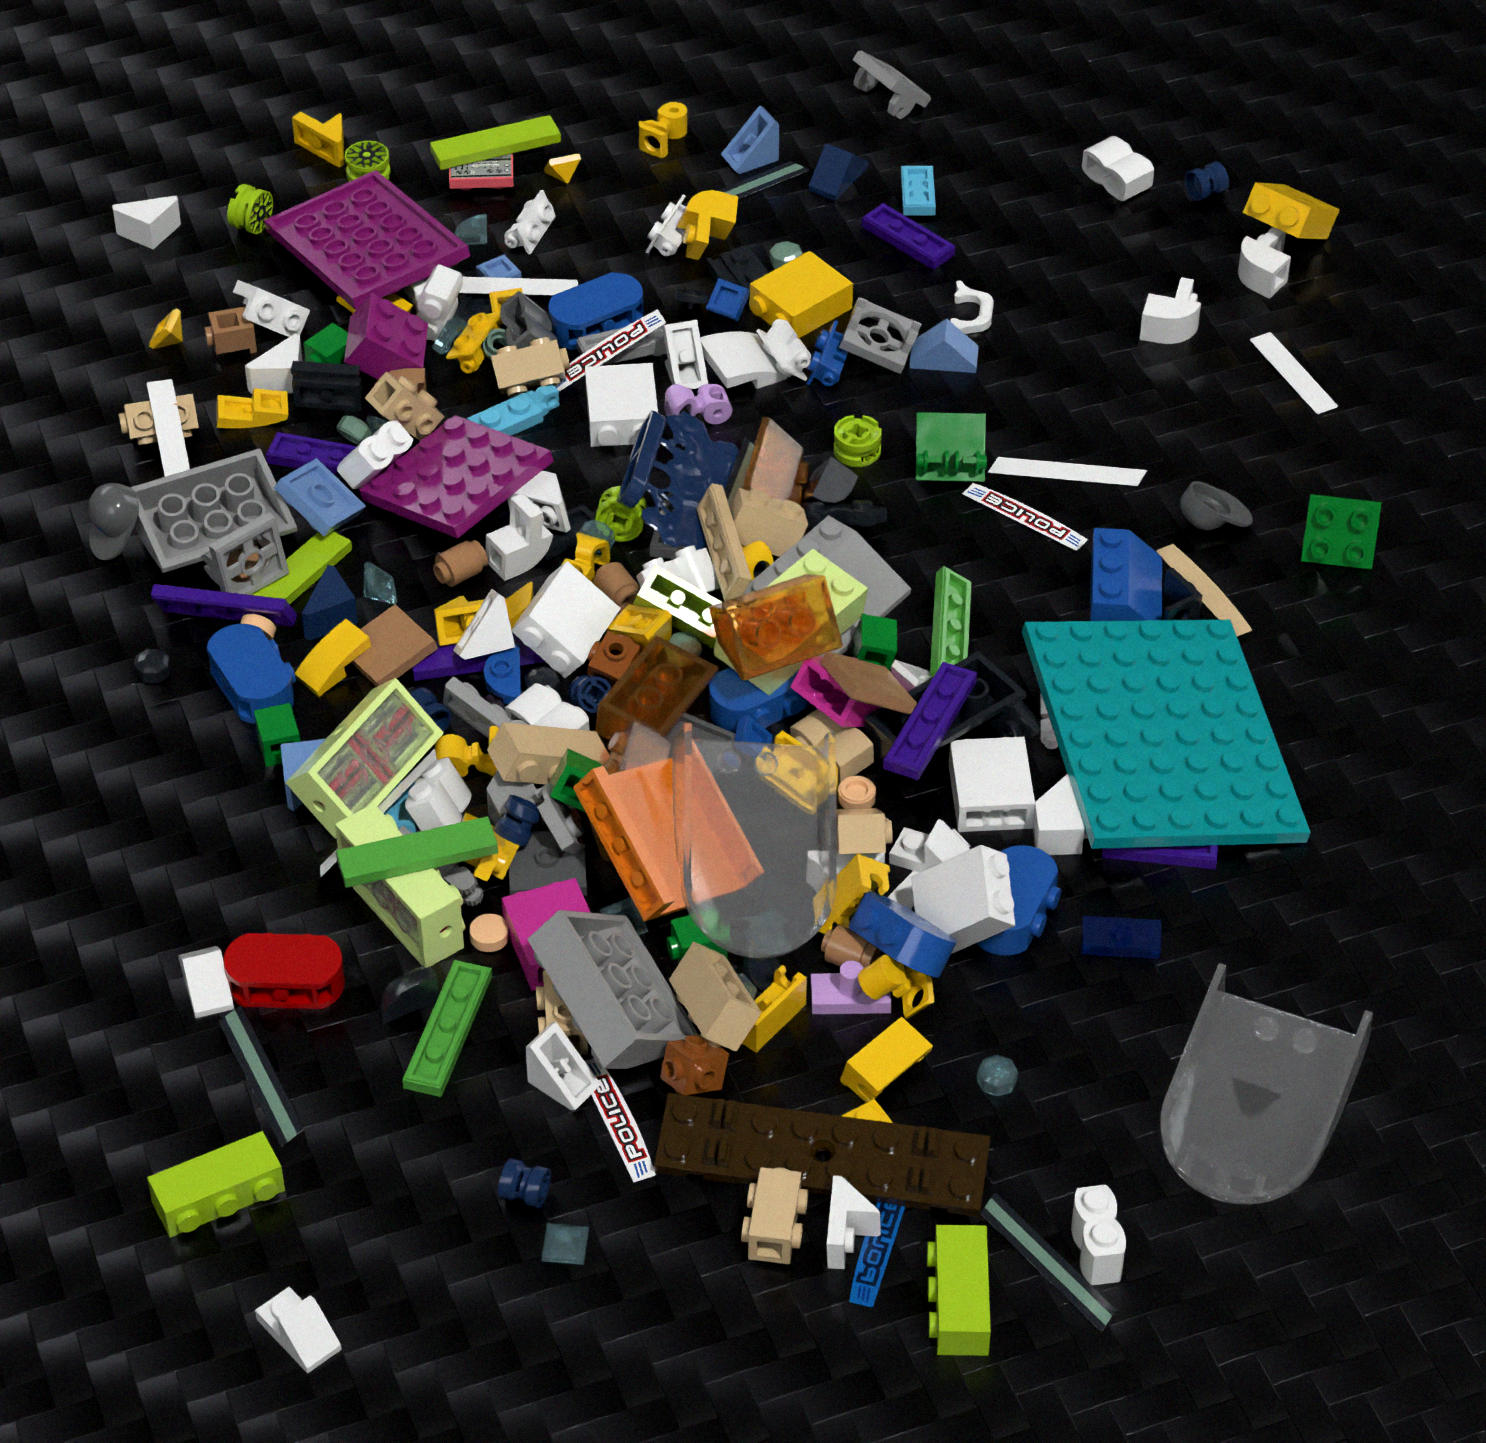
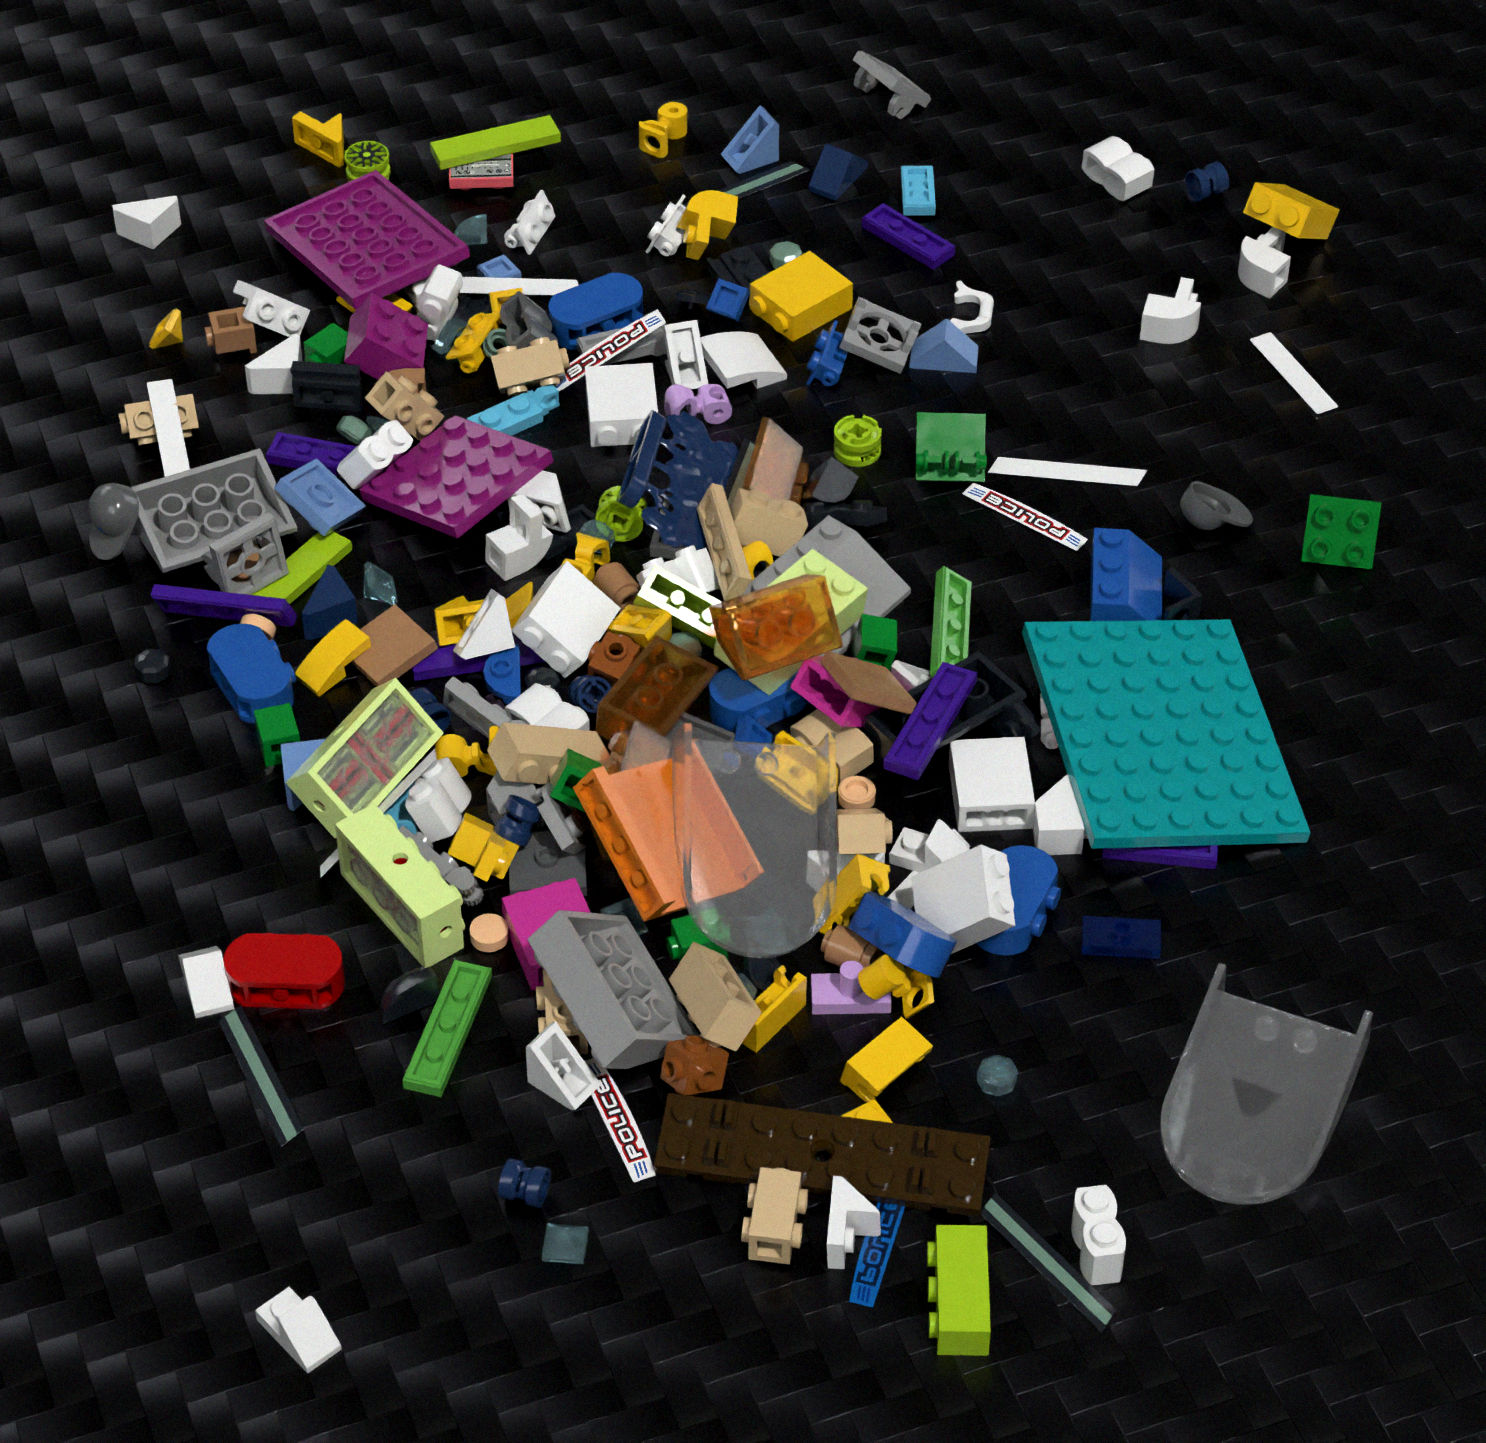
lime brick [147,1131,285,1238] -> none
yellow slope [216,388,289,428] -> none
lime wheel [227,184,273,235] -> none
bright green tile [336,816,498,888] -> none
medium nougat brick [433,540,488,587] -> none
yellow slope [544,154,581,184] -> none
white hinge [756,319,811,381] -> none
tan sticker [1156,544,1252,637] -> none

